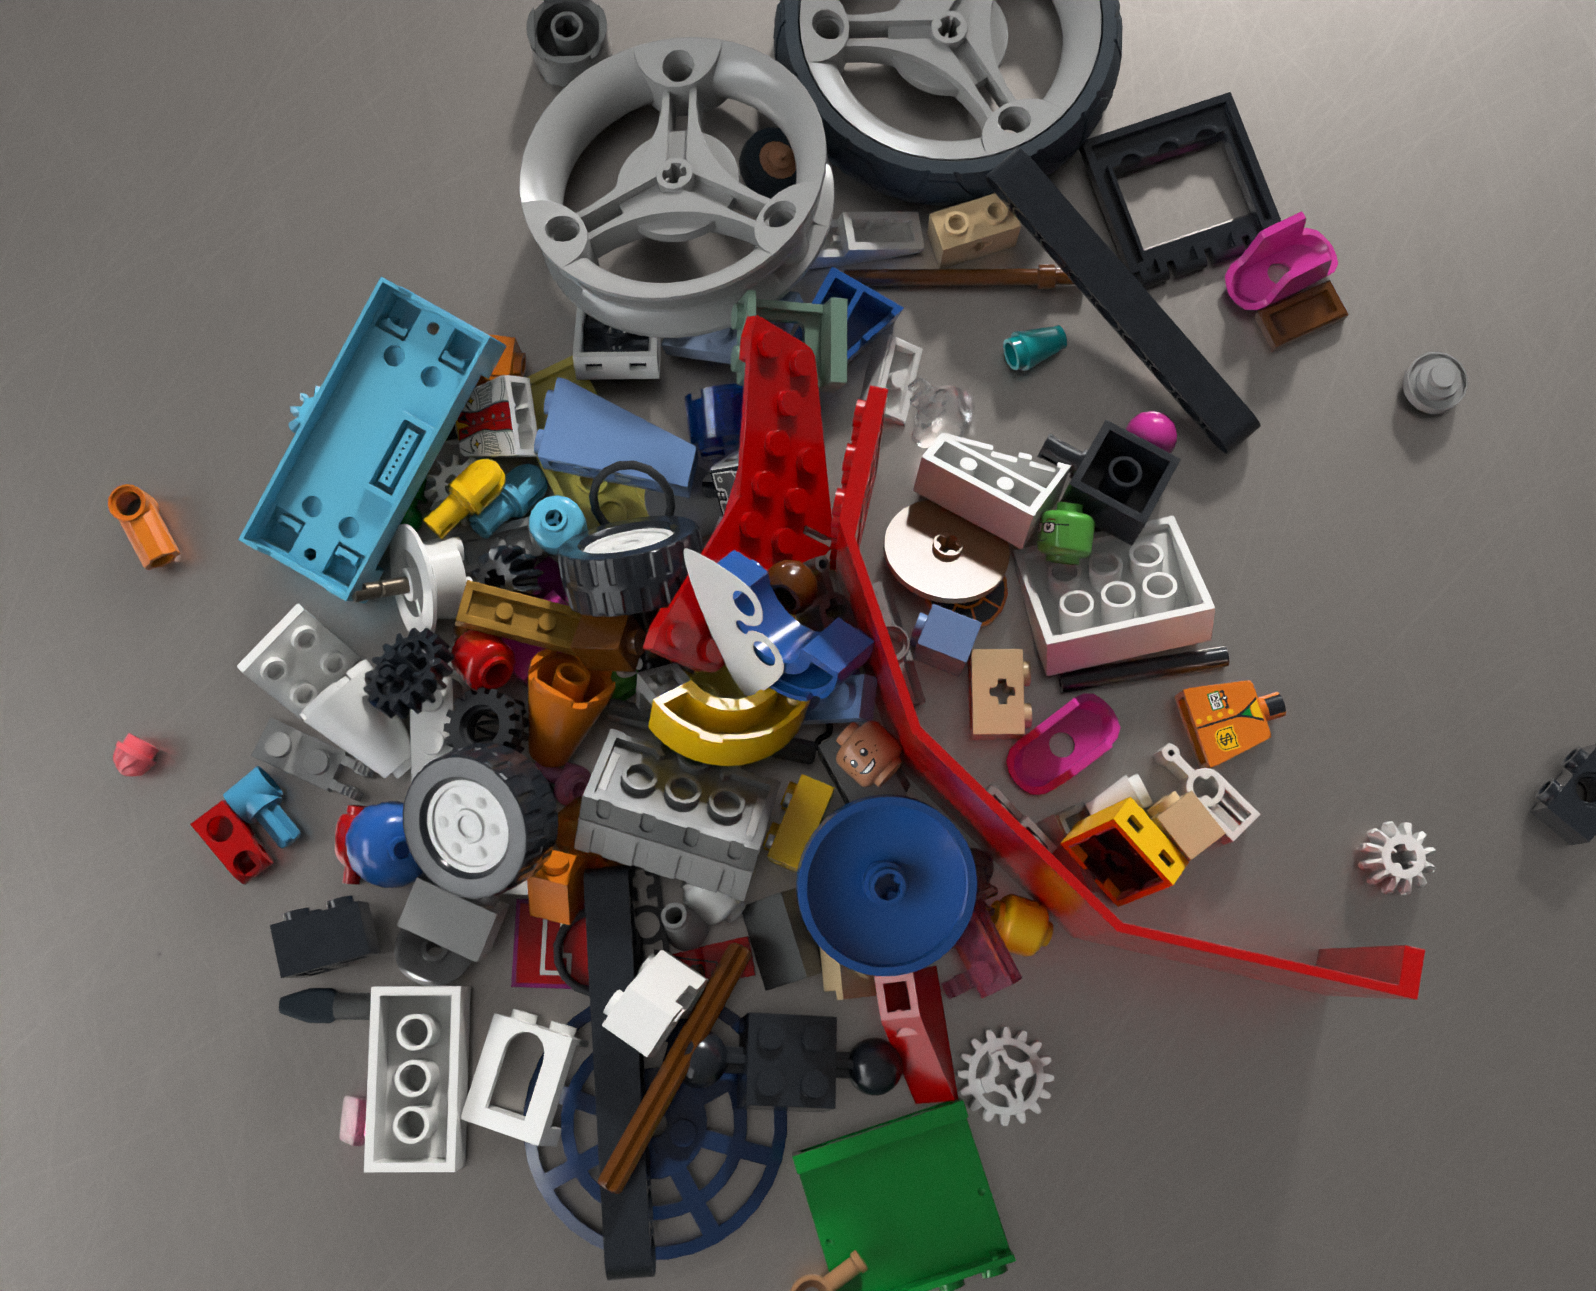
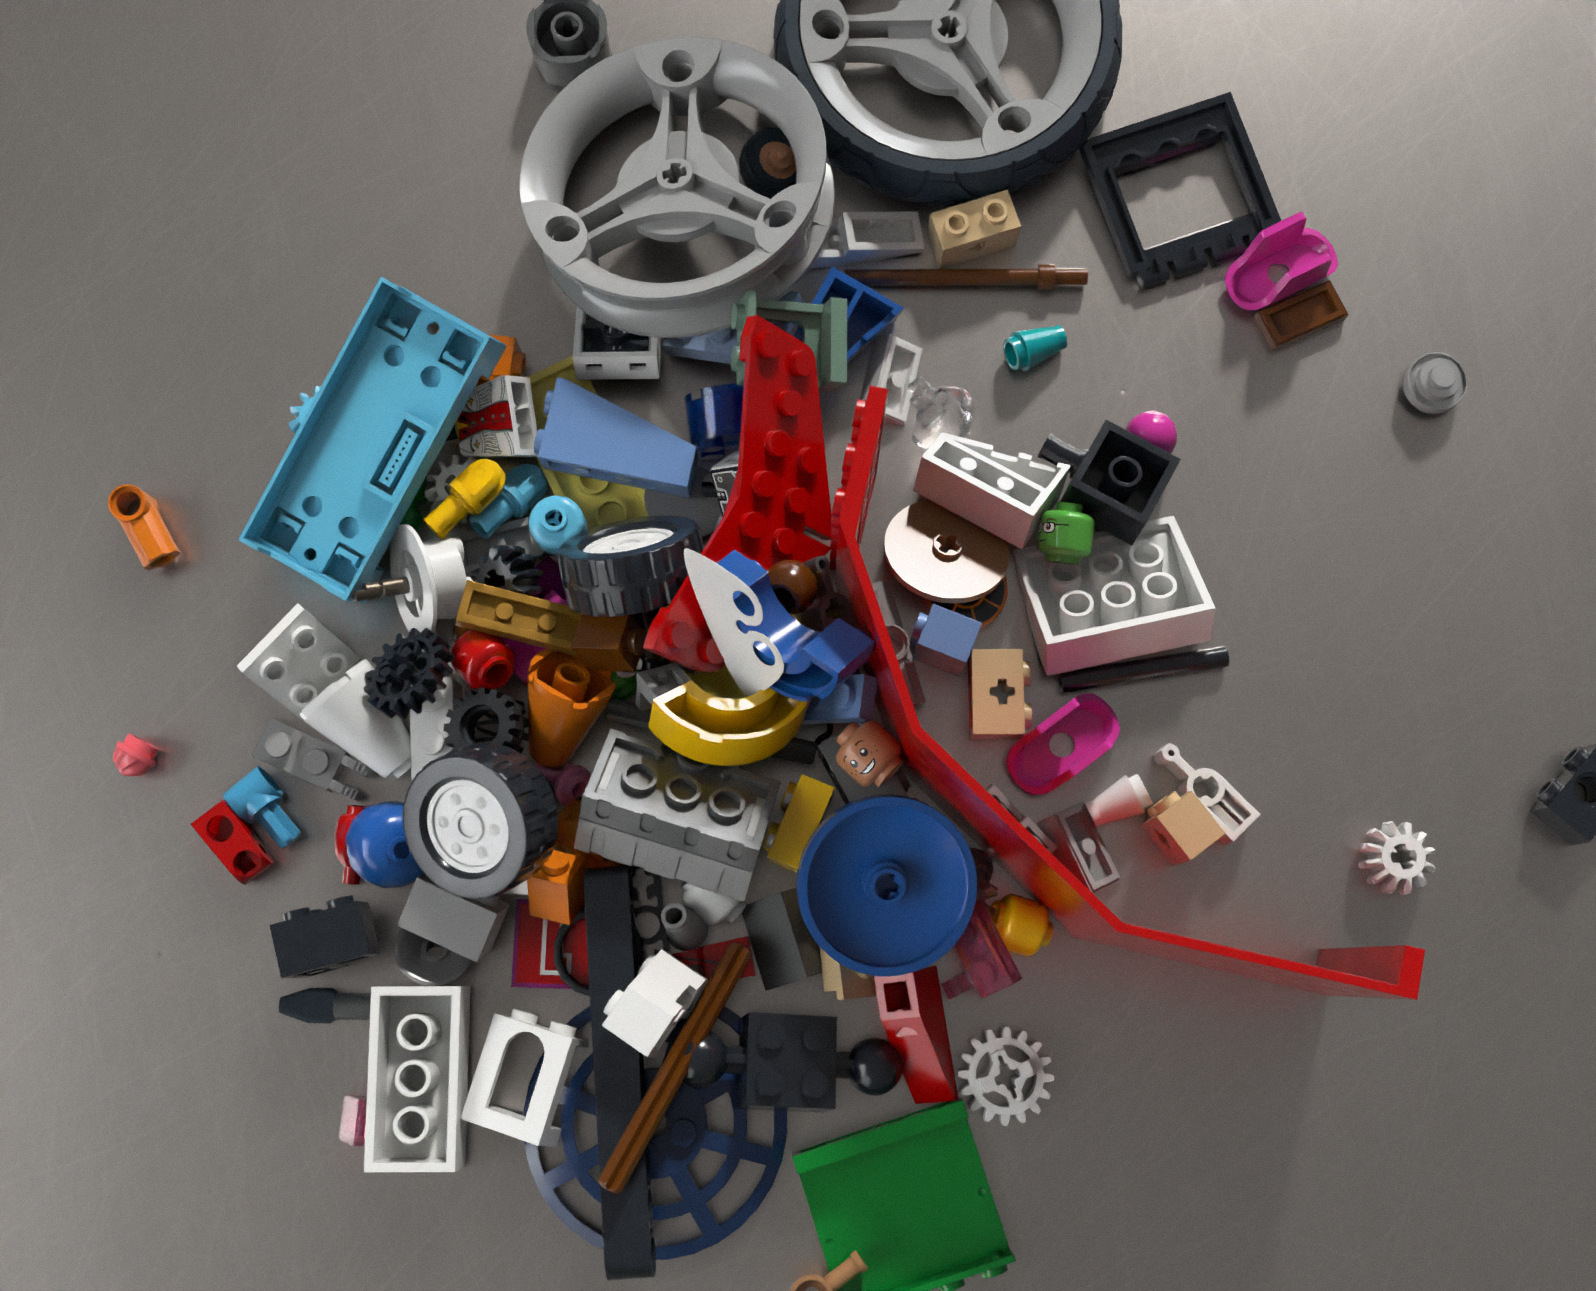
black piece [589,460,676,526] -> none
black beam [985,148,1261,455] -> none
piece [1060,797,1189,907] -> none
orange torso [1174,680,1286,769] -> none

